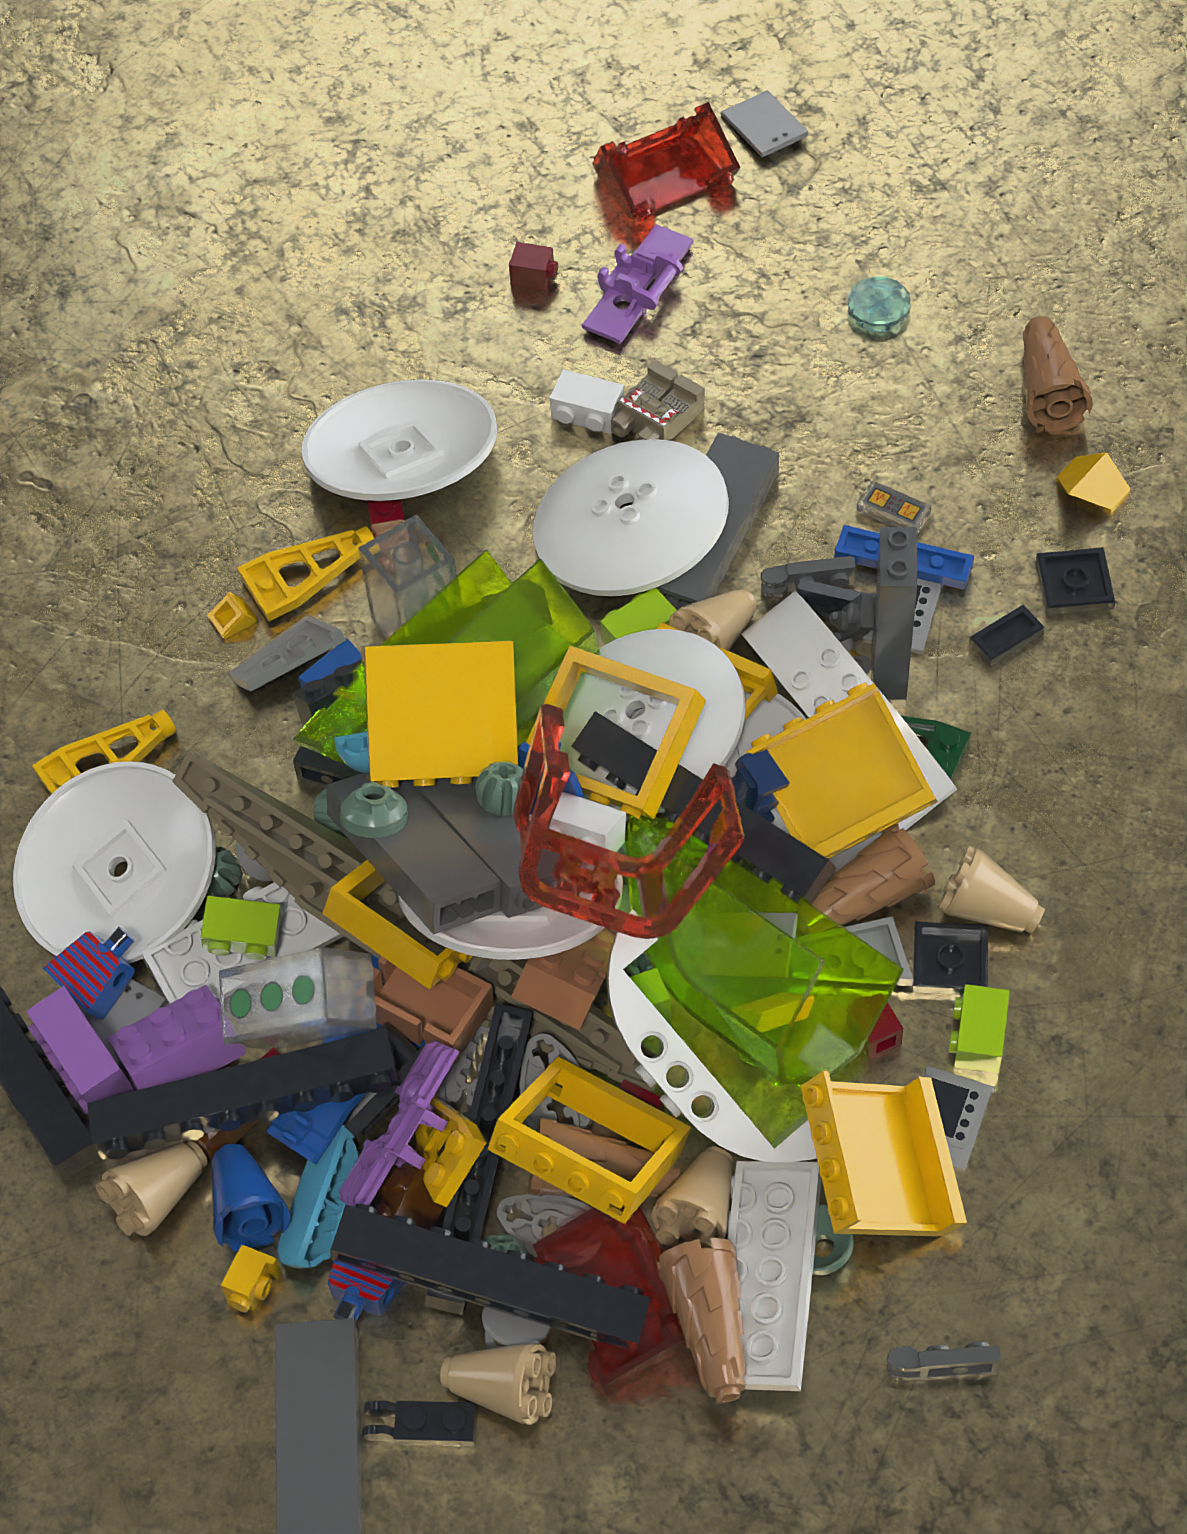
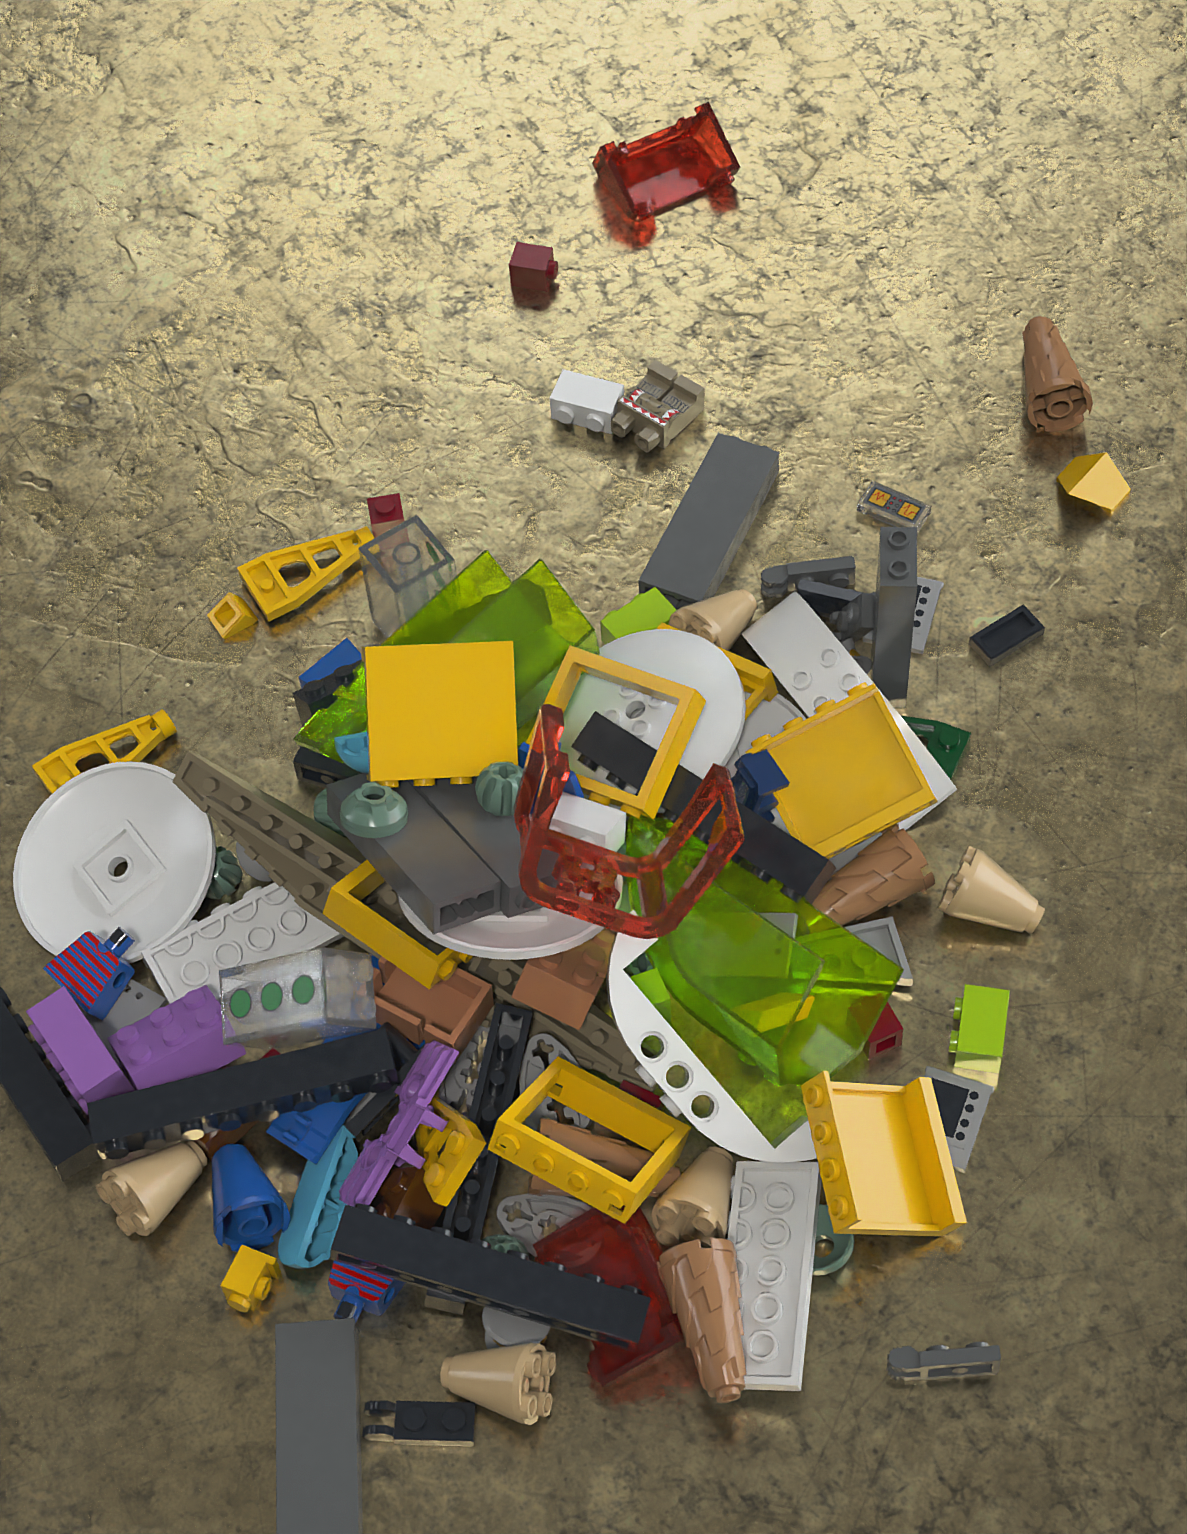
lime brick [200,896,281,960] -> none
light grey wing [229,615,346,692] -> none
white dish [302,380,497,501] -> none
white dish [533,439,729,596] -> none
medium lavender piece [582,224,694,344] -> none
light grey container [720,90,808,157] -> none
blue plate [834,525,974,590] -> none
clear light blue tile [848,277,911,331] -> none
black tile [913,921,988,995] -> none
black tile [1036,547,1116,615] -> none

